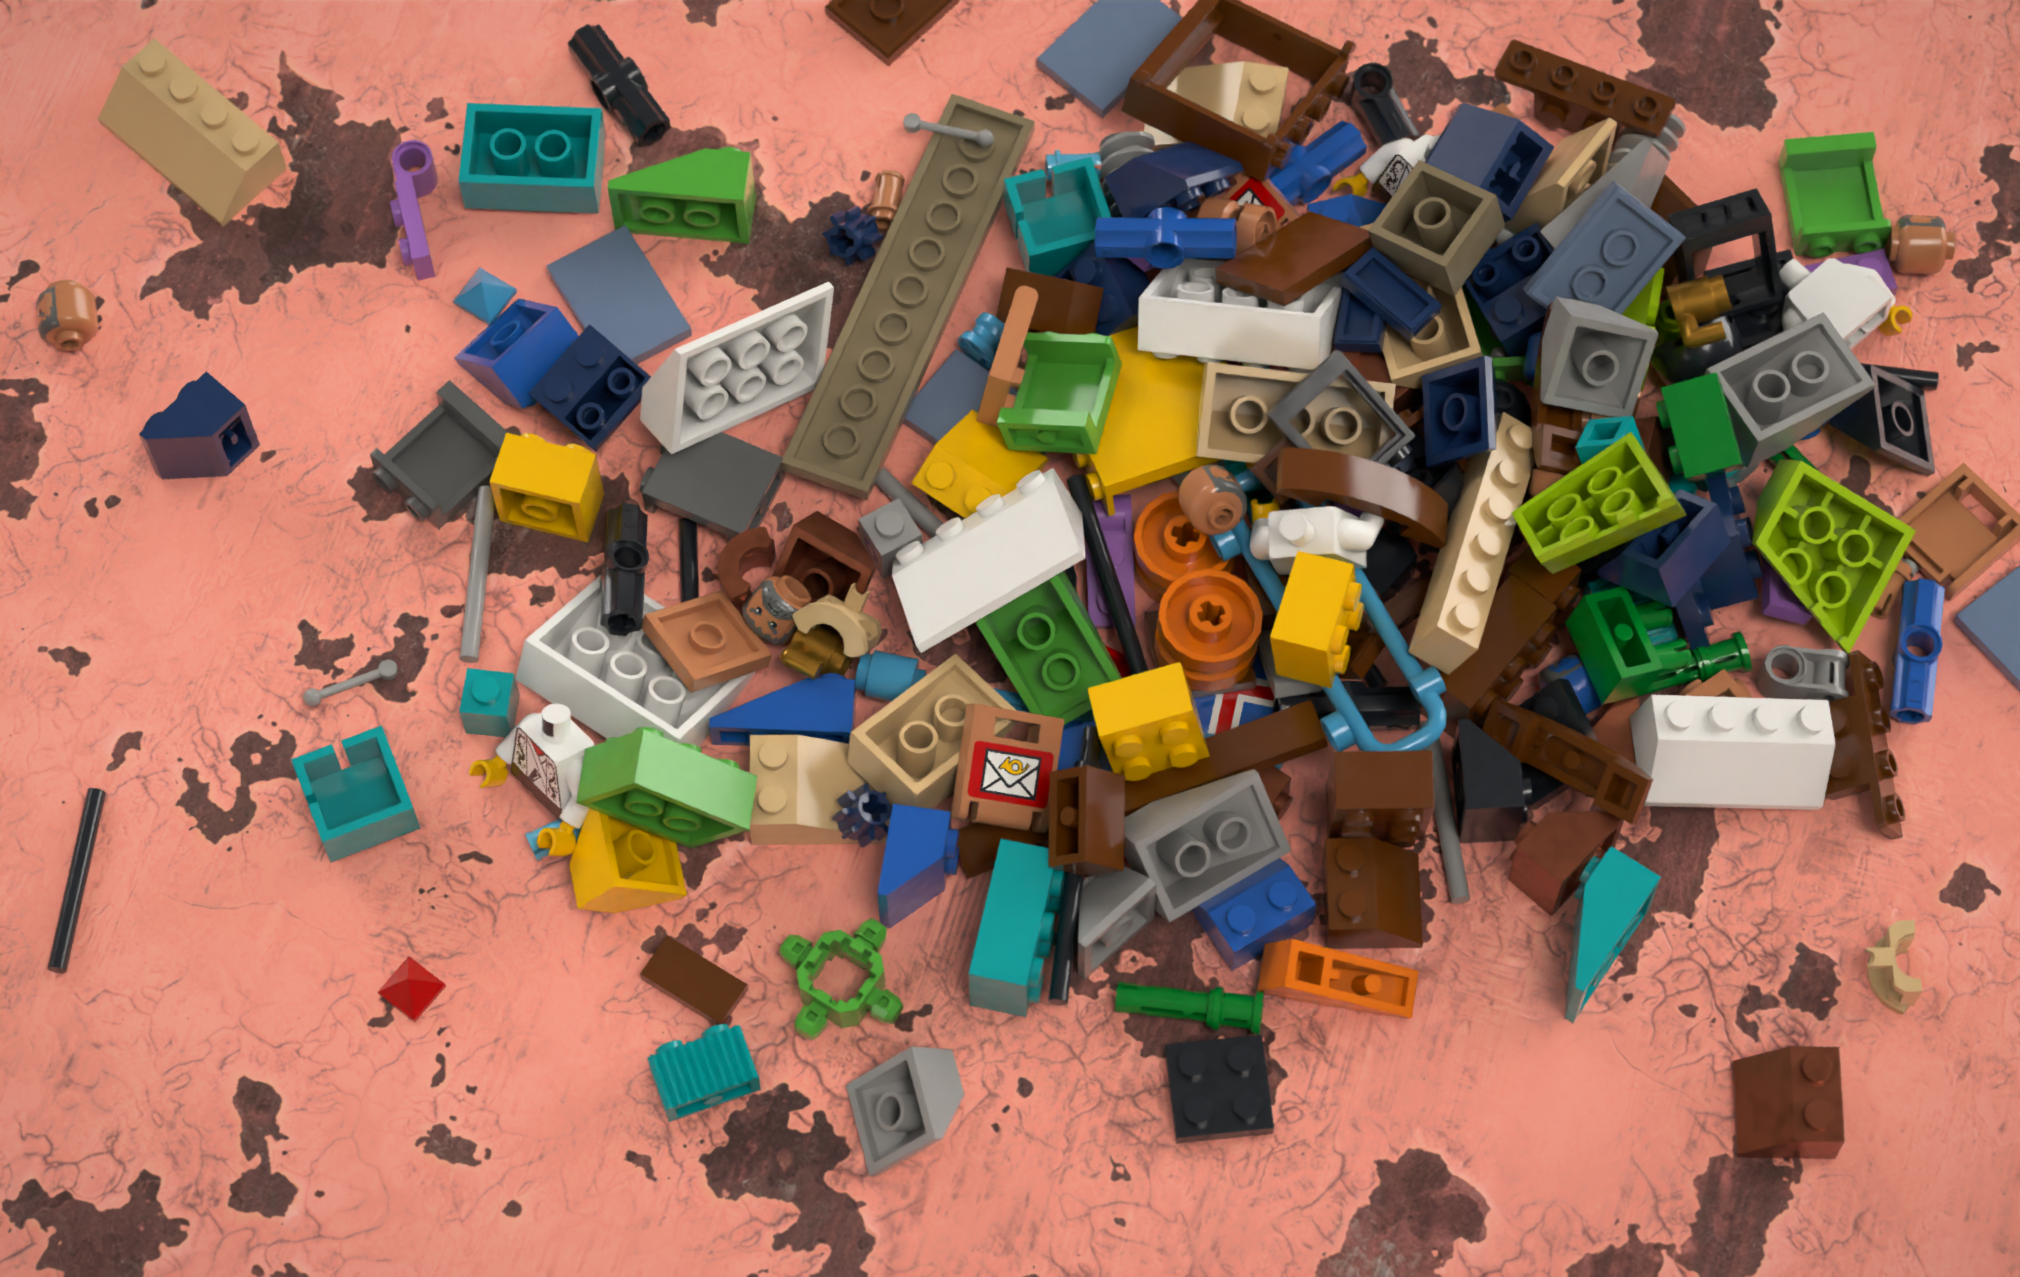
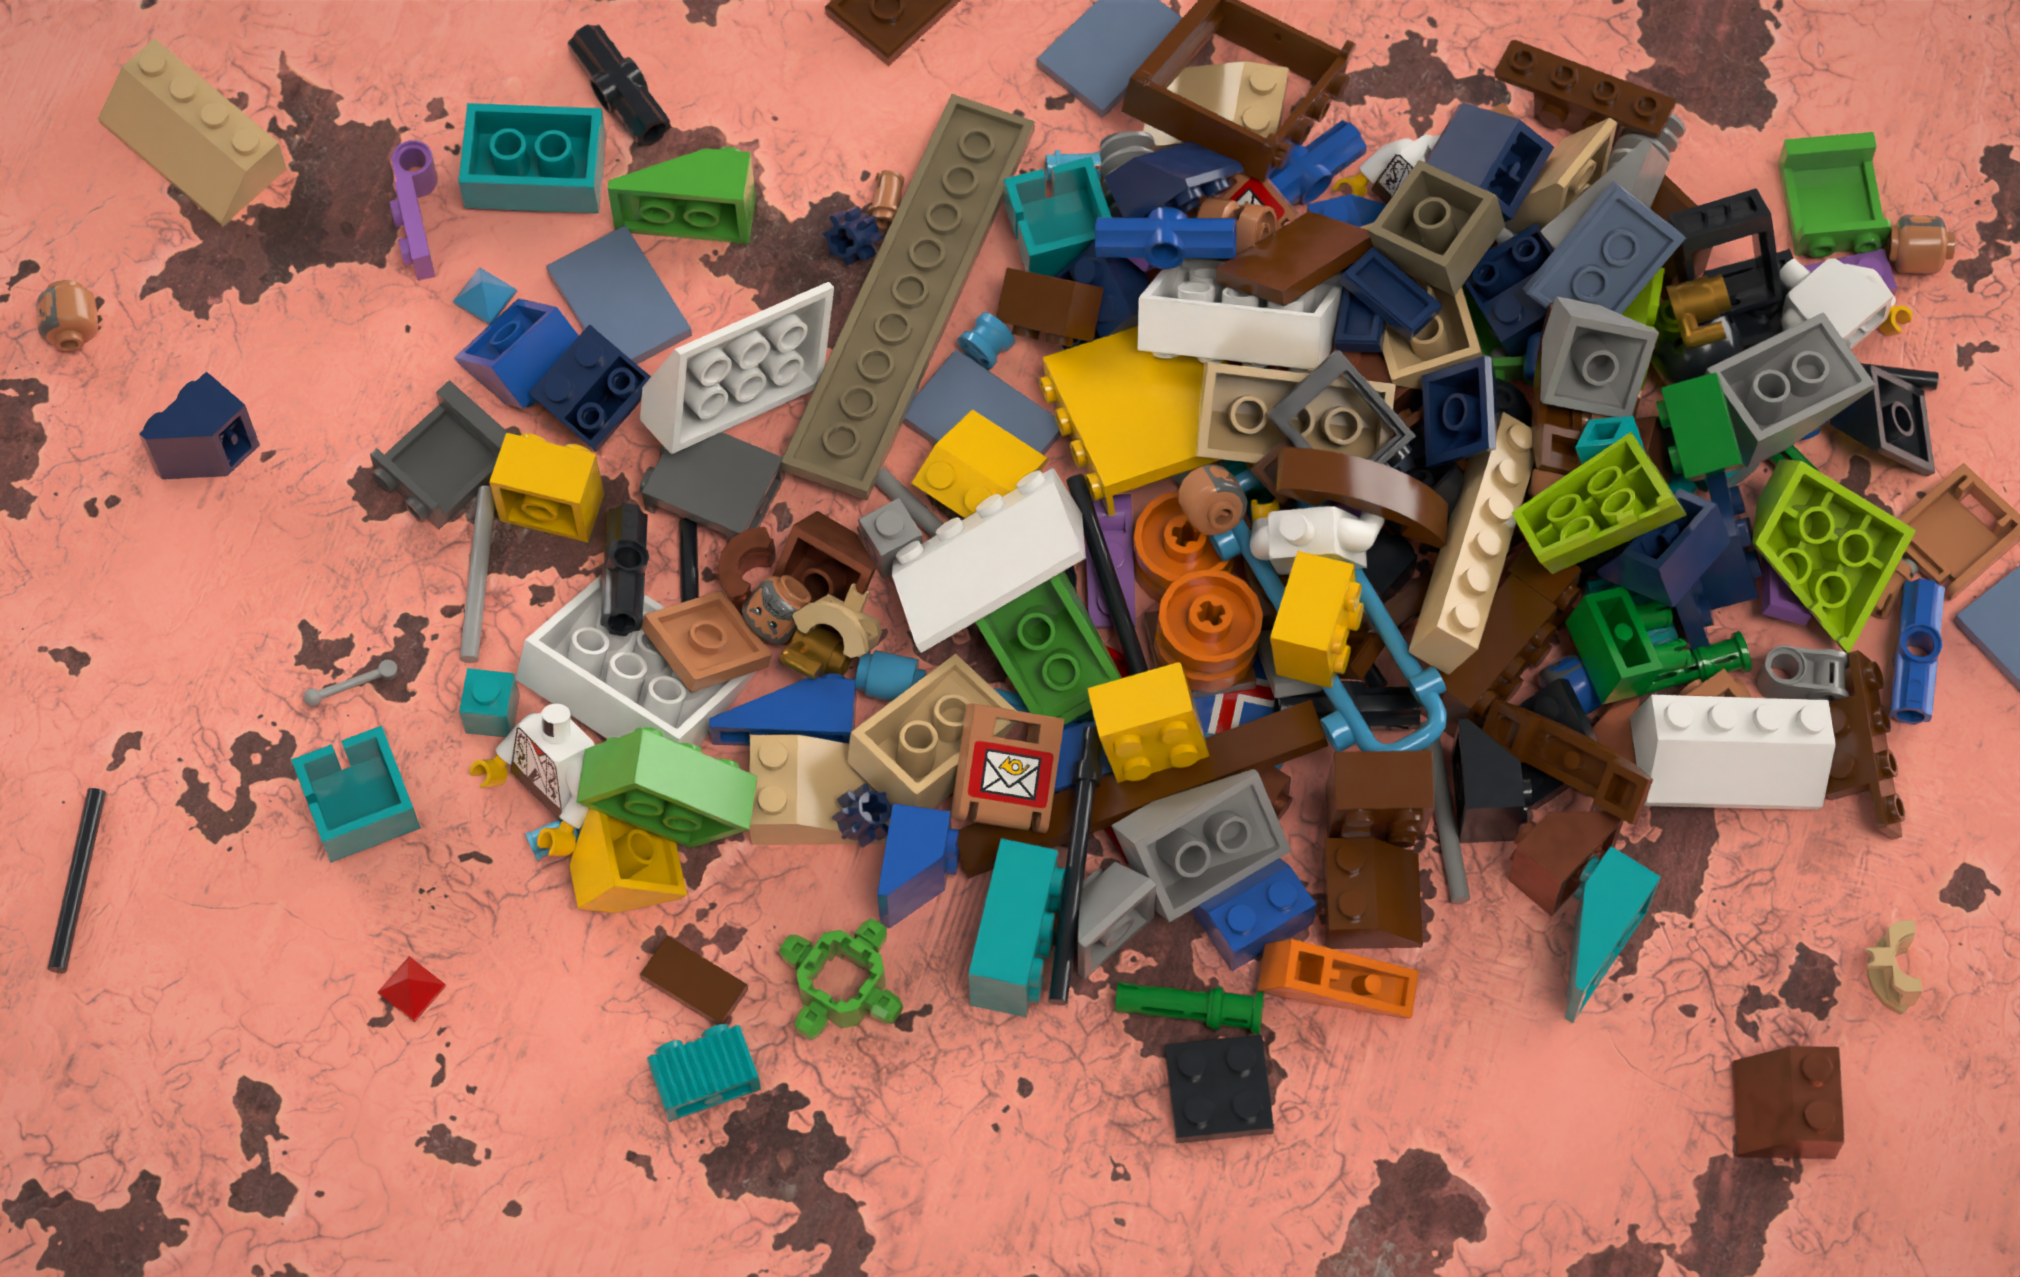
light grey slope [846,1046,964,1176] -> none
light grey hinge [903,113,994,147] -> none
nougat container [976,286,1038,428] -> none
bright green panel [996,331,1122,454] -> none
reddish brown brick [1048,765,1125,877] -> none
black piece [1349,62,1420,148] -> none

